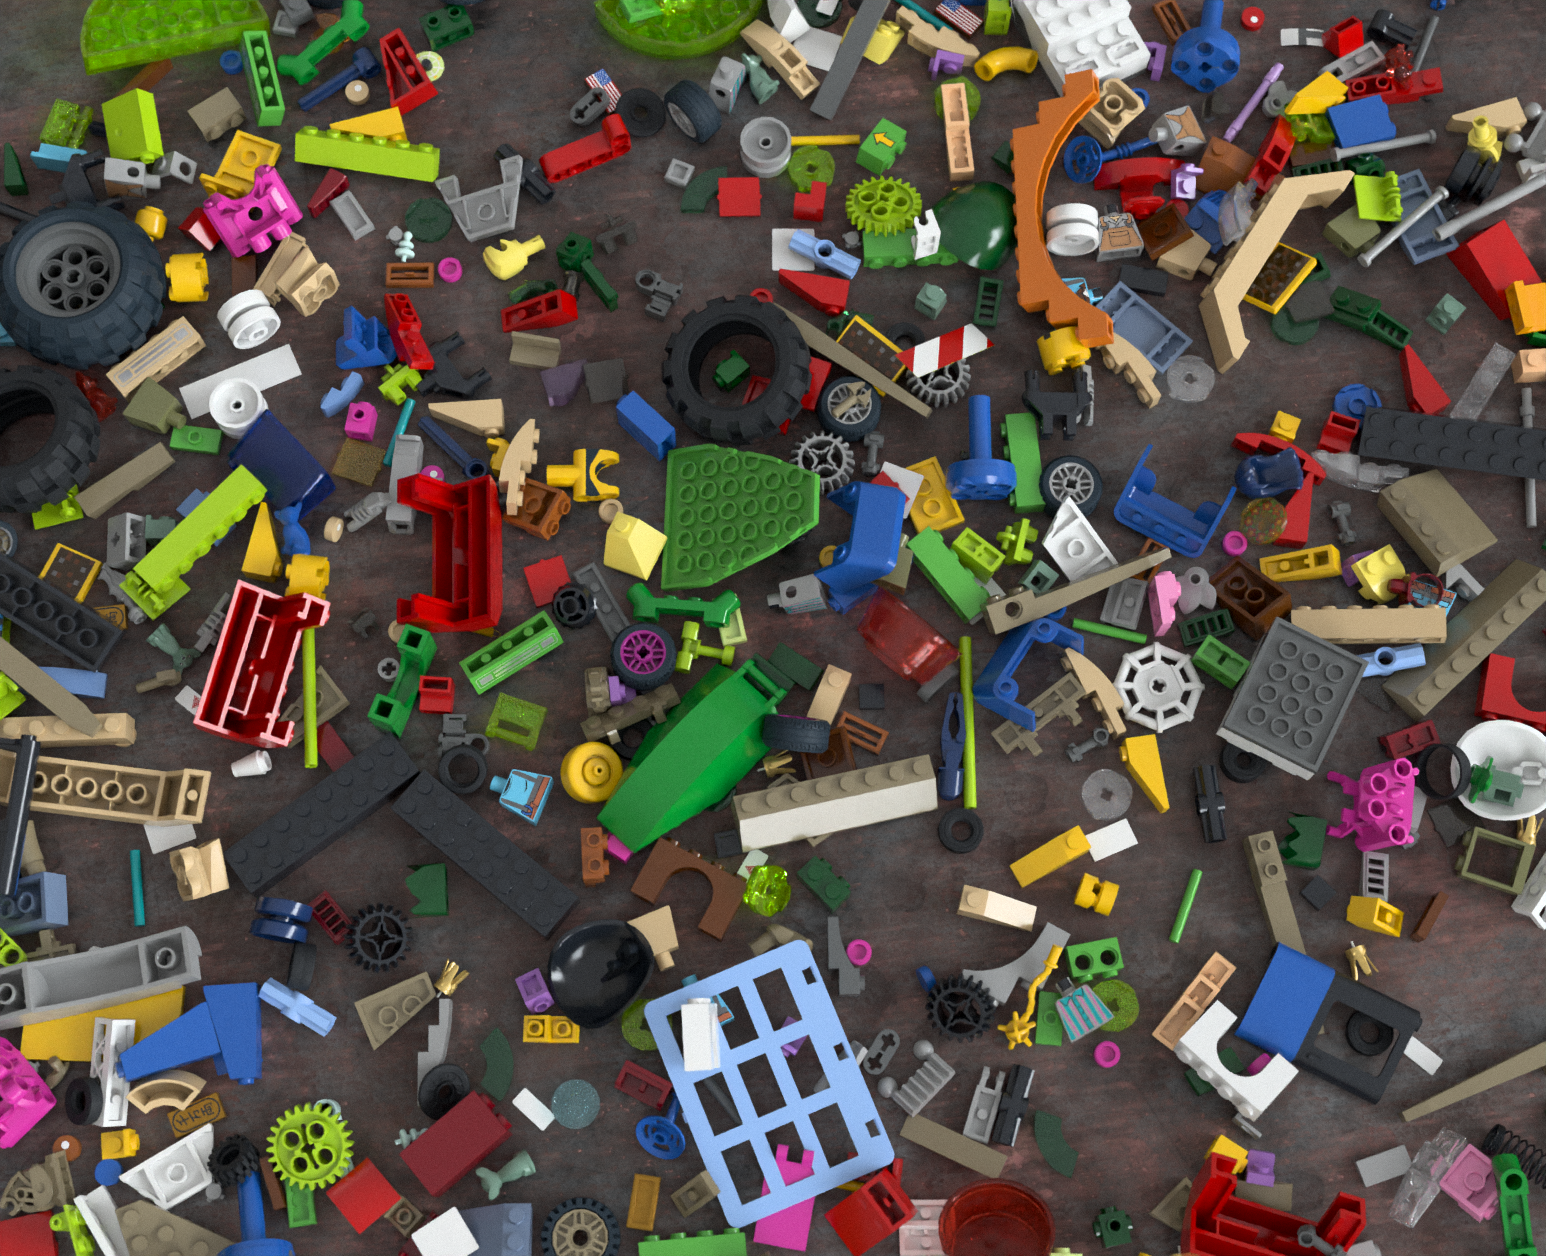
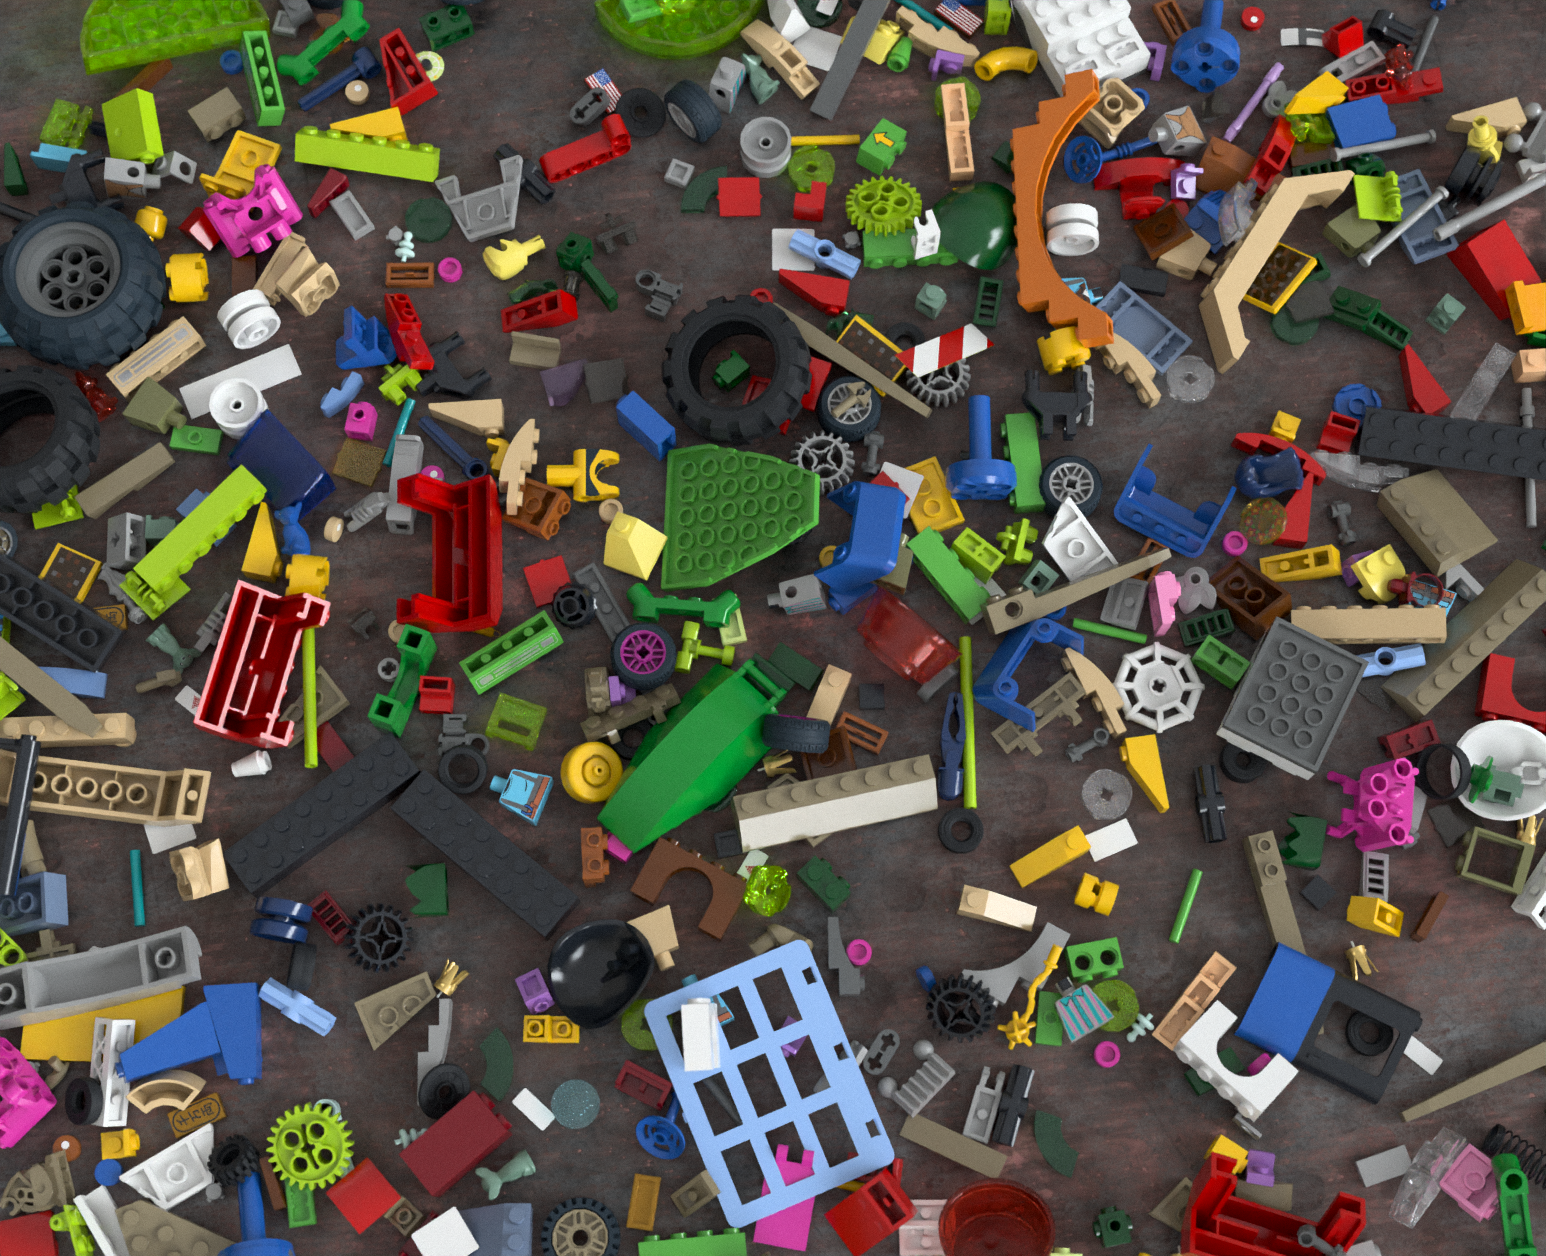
torso [1096,204,1144,262] -> none
none -> bright green cone [887,37,913,72]
none -> light aqua hair [1127,1013,1154,1042]

